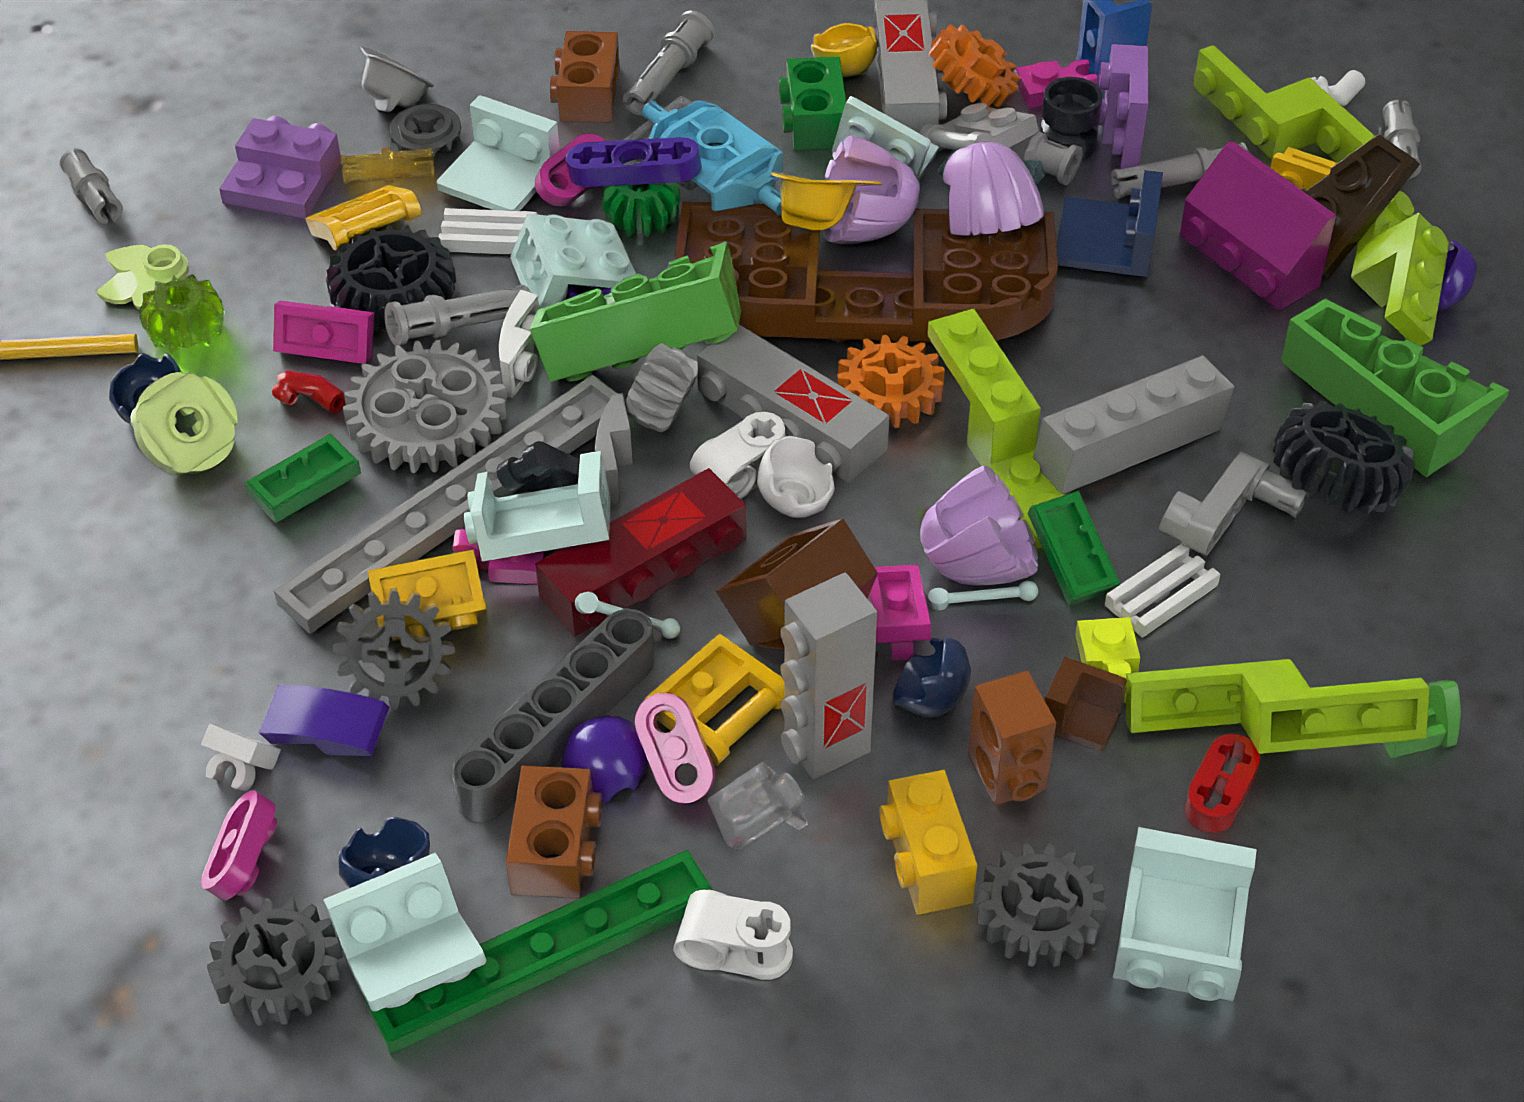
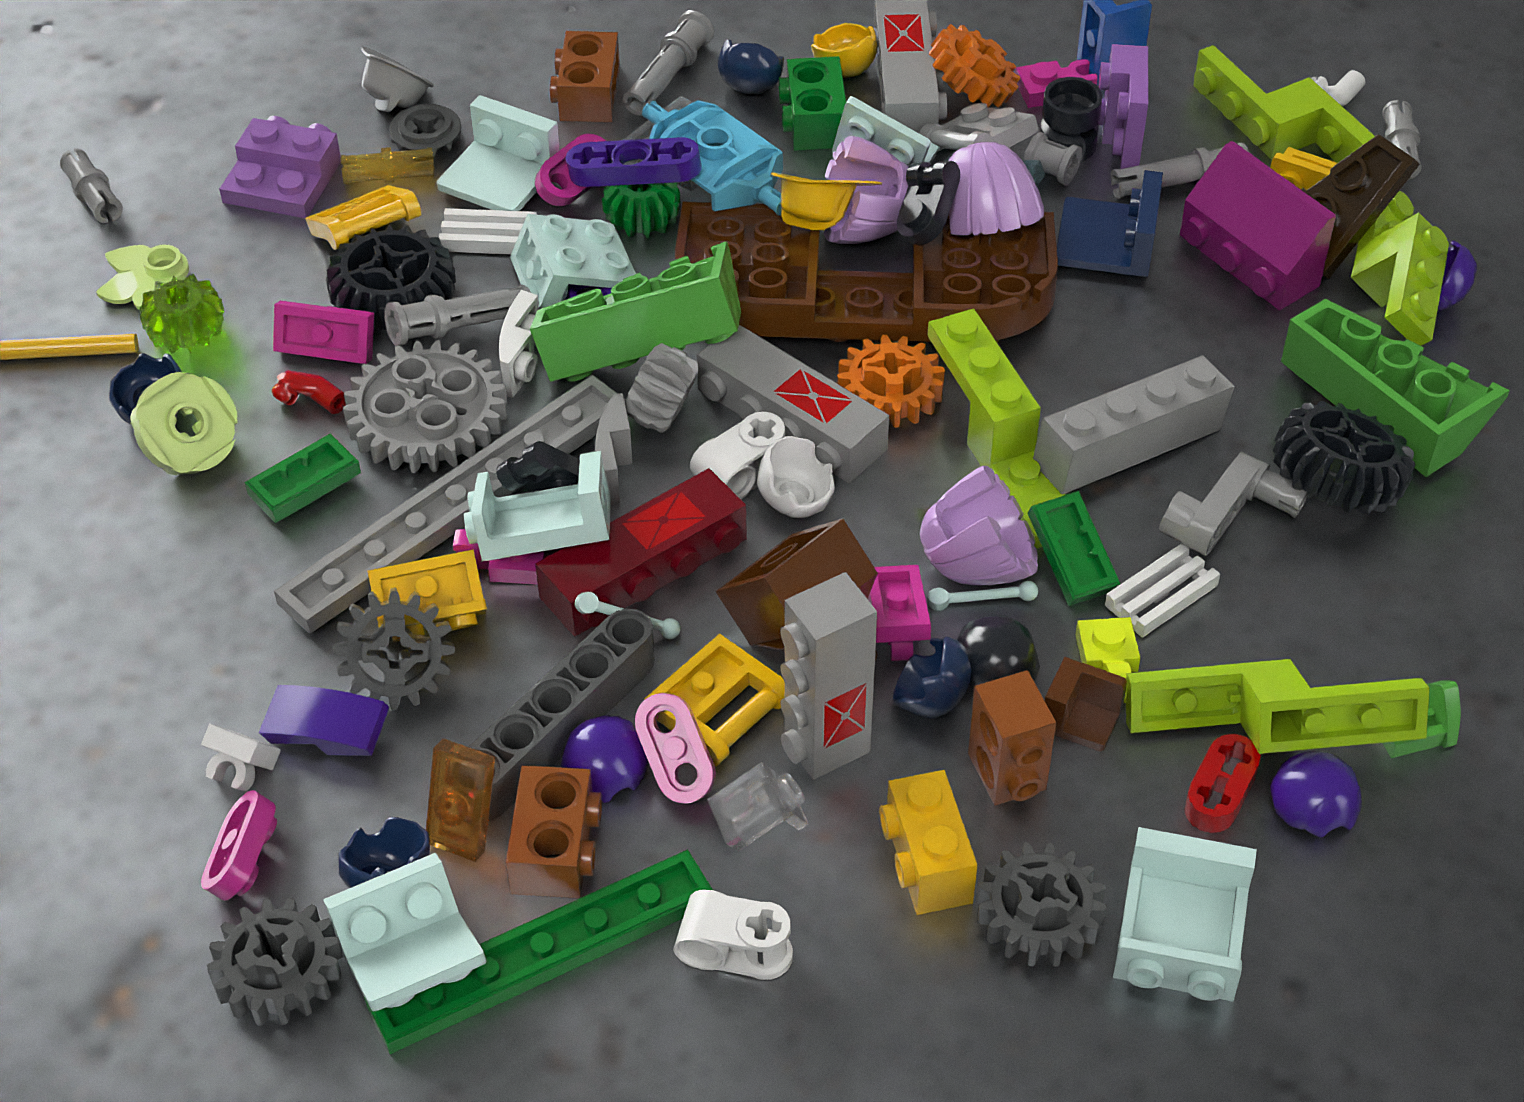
none -> clear orange plate [426,738,495,862]
none -> dark blue hair [717,39,784,94]
none -> black plate [896,161,960,246]
none -> black hair [957,615,1040,688]
none -> dark purple hair [1270,751,1362,837]

